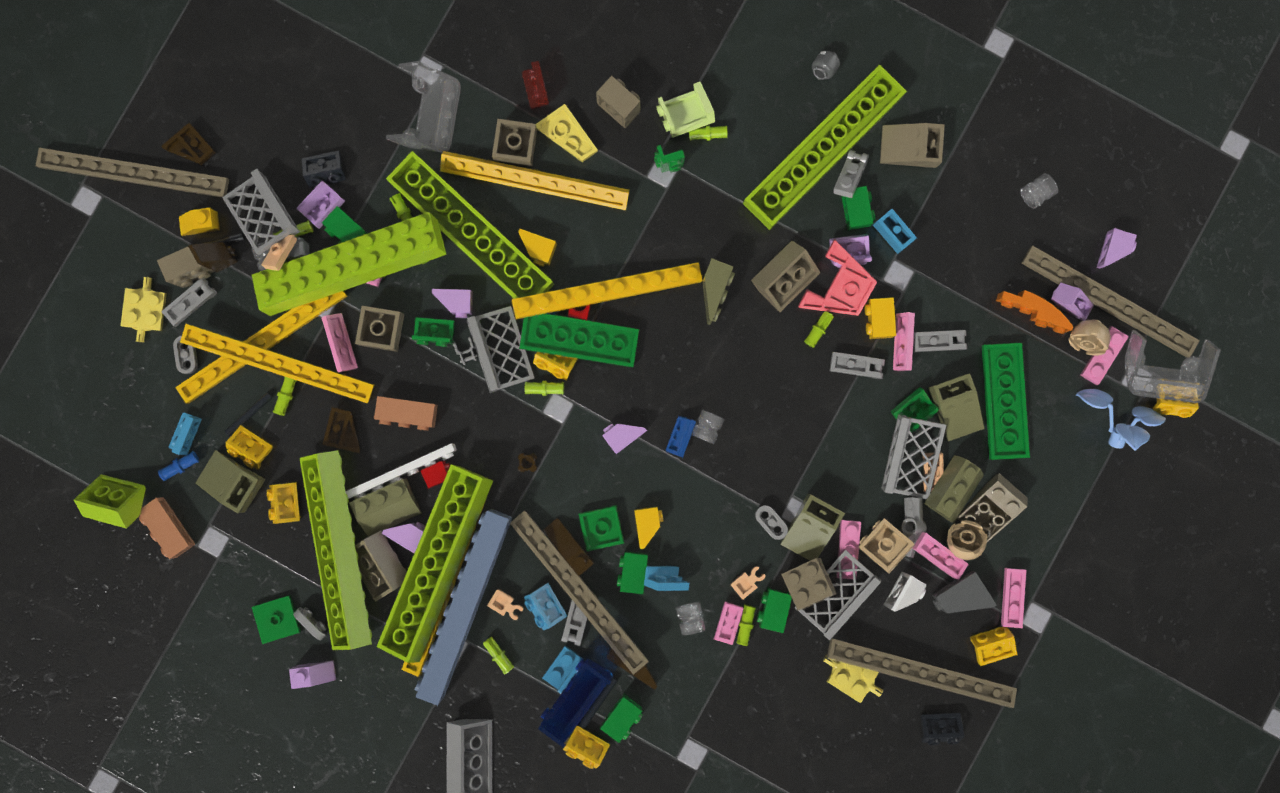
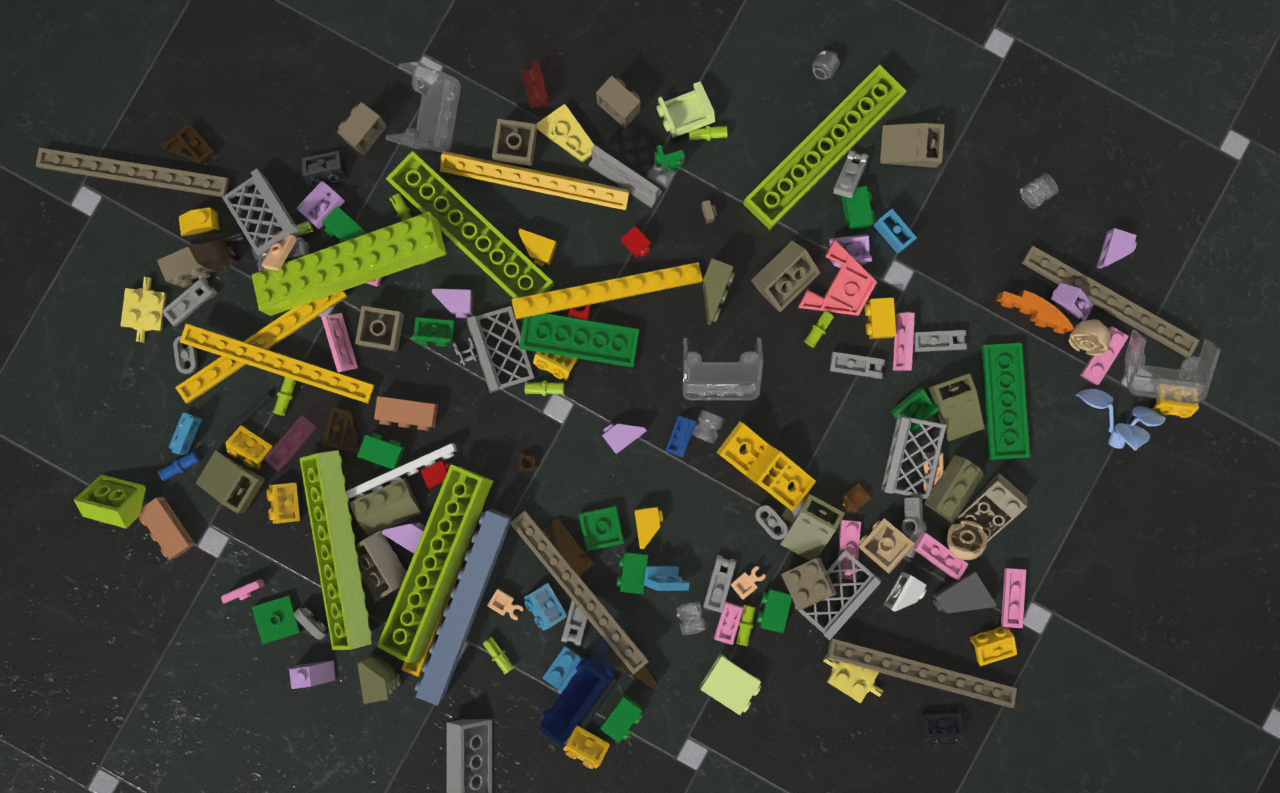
none -> bright pink plate [221,579,265,604]
none -> clear pink plate [264,415,318,472]
none -> dark tan brick [337,102,387,155]
none -> green brick [357,433,405,470]
none -> olive slope [358,653,401,704]
none -> light grey fence [589,145,662,208]
none -> red brick [621,226,651,258]
none -> clear windscreen [682,338,763,400]
none -> yellowish green panel [700,653,761,715]
none -> dark tan plate [701,200,717,224]
none -> light grey plate [703,555,736,613]
none -> yellow bracket [716,422,816,511]
none -> clear orange bracket [840,483,871,513]

